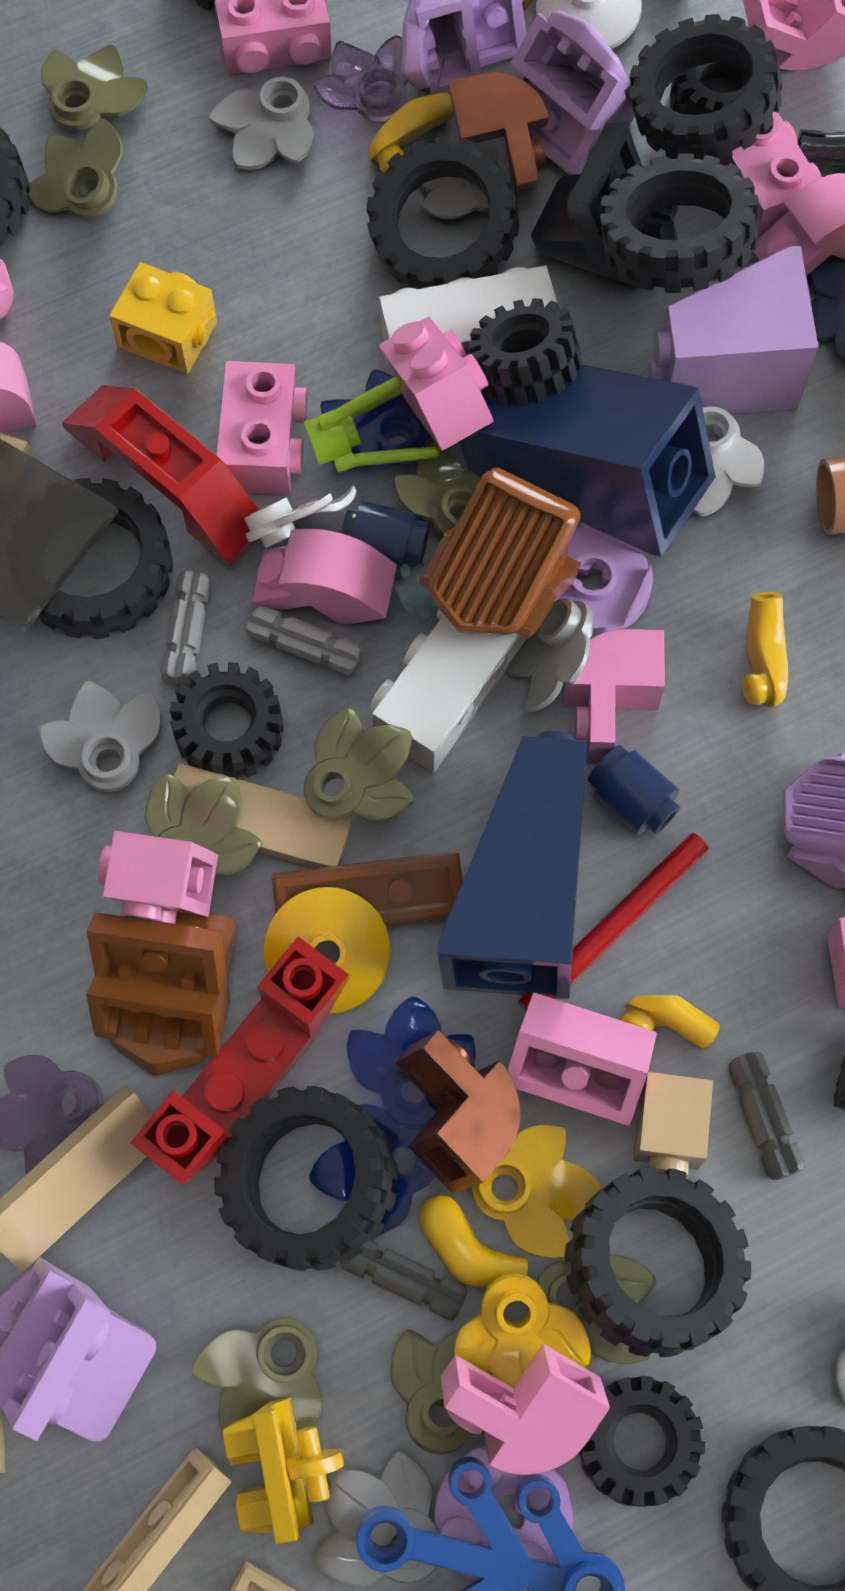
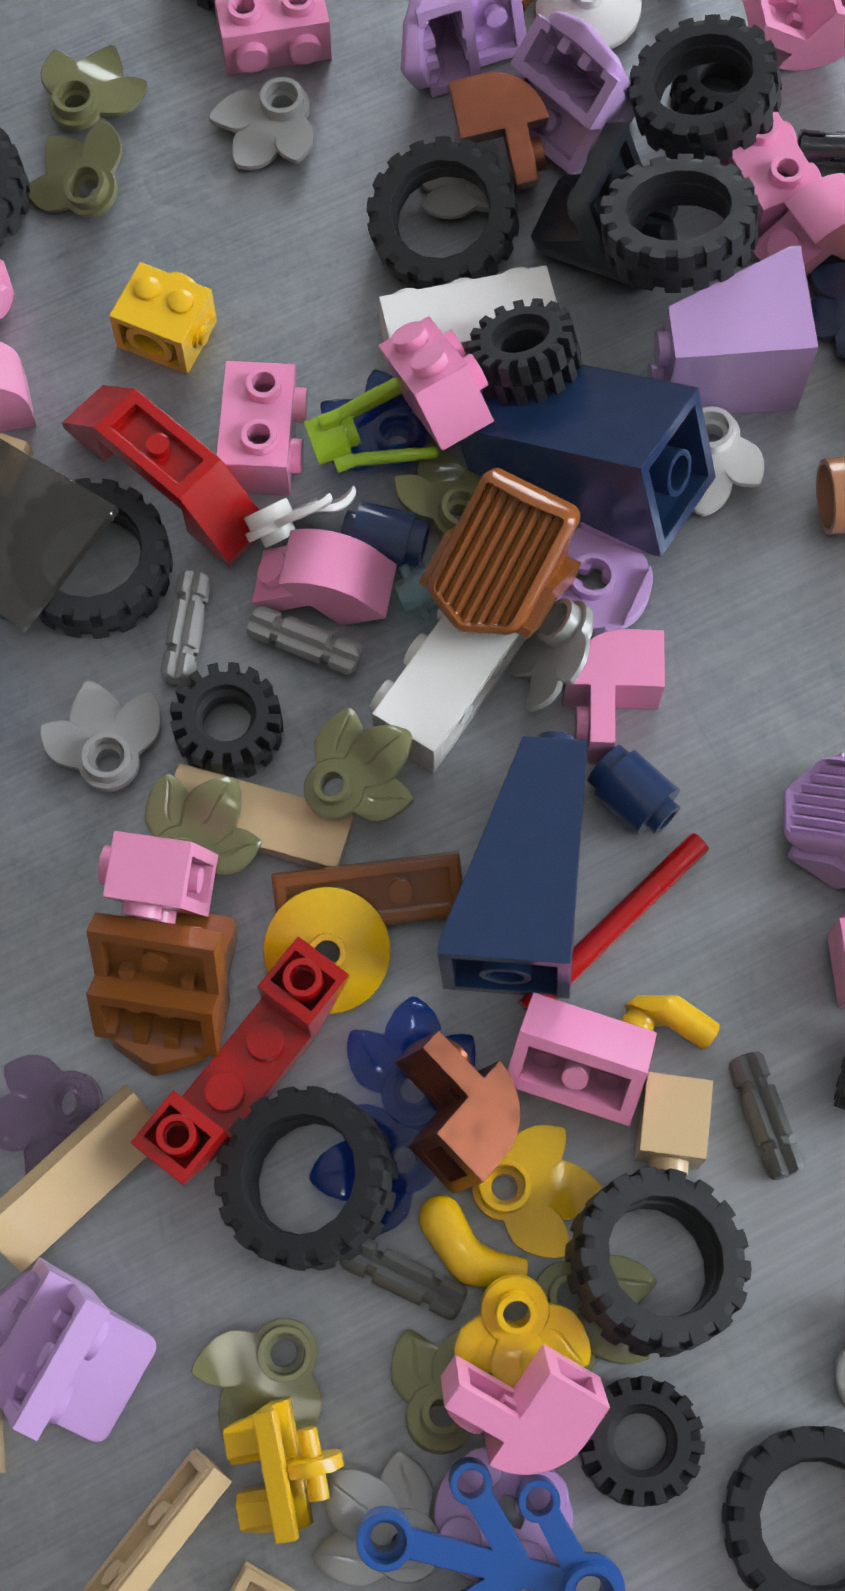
clear purple plate [313,35,409,122] -> none
yellow arm [368,92,454,173] -> none
yellow arm [742,592,788,707] -> none

